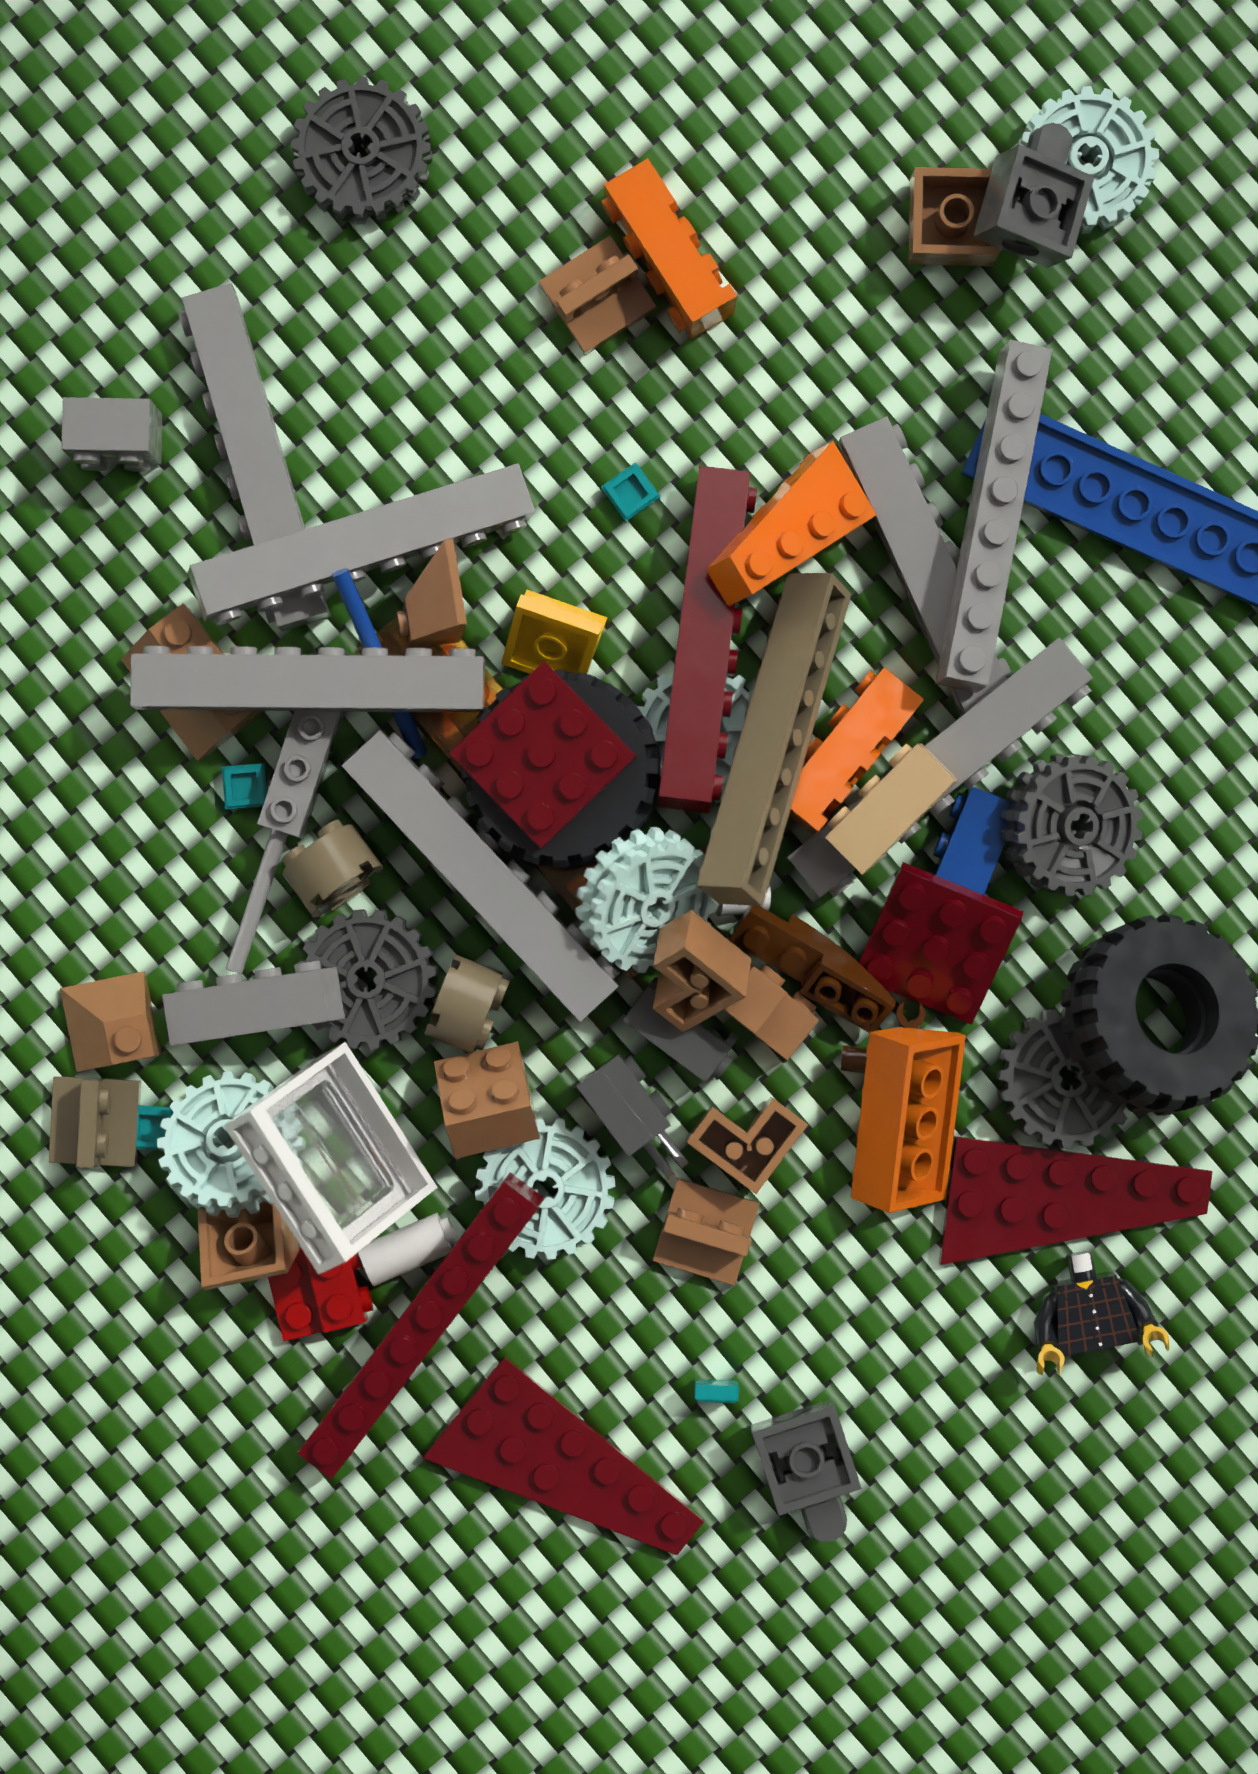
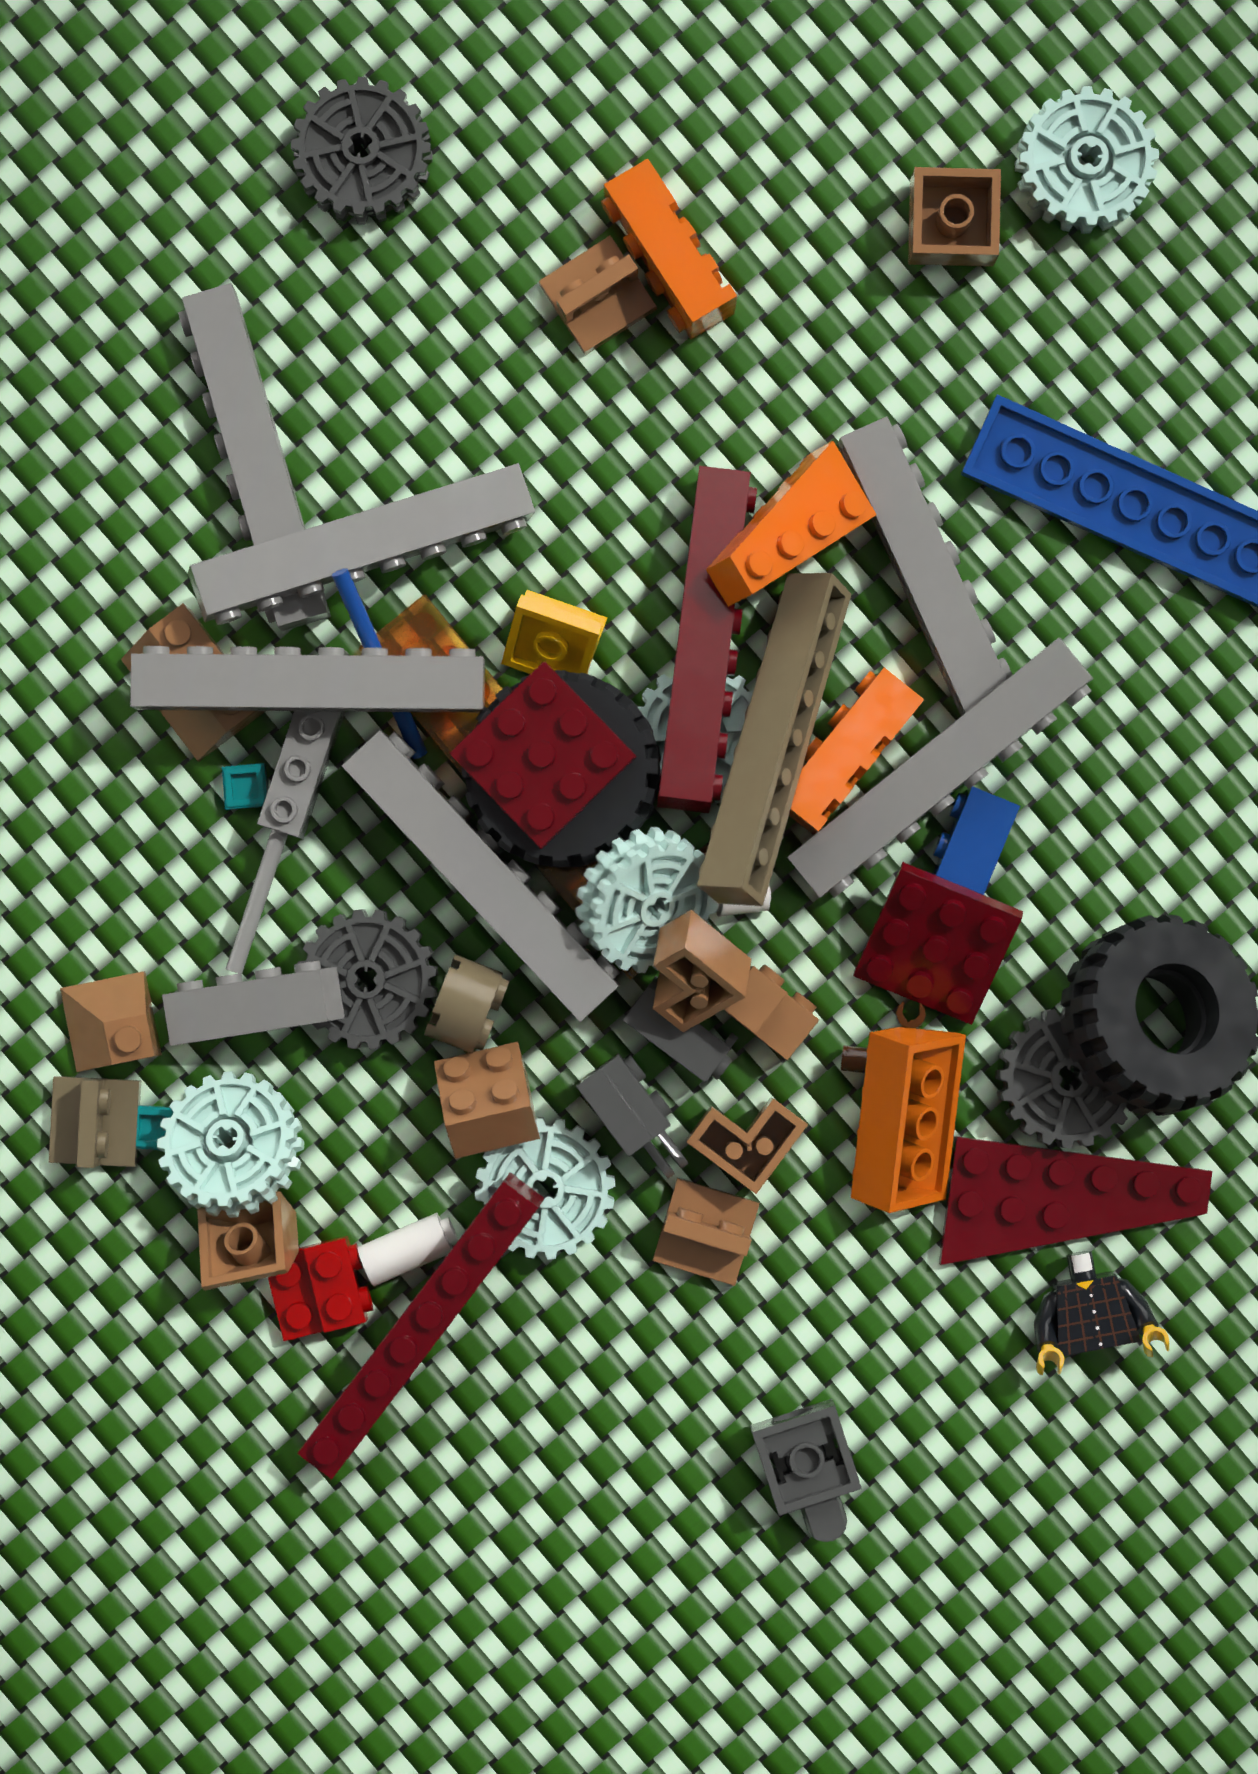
light grey brick [61,397,162,472] -> none
piece [224,1042,437,1274] -> none
dark tan brick [282,820,383,918] -> none
medium nougat slope [396,538,467,648] -> none
dark red wing [423,1356,704,1555] -> none
teal tile [601,462,661,523] -> none
teal tile [694,1379,739,1403] -> none
reddish brown slope [728,906,896,1033] -> none
tan brick [825,743,958,875] -> none
light grey brick [935,340,1052,693] -> none
dark grey brick [973,123,1094,268] -> none
dark grey piece [1000,753,1143,896] -> none

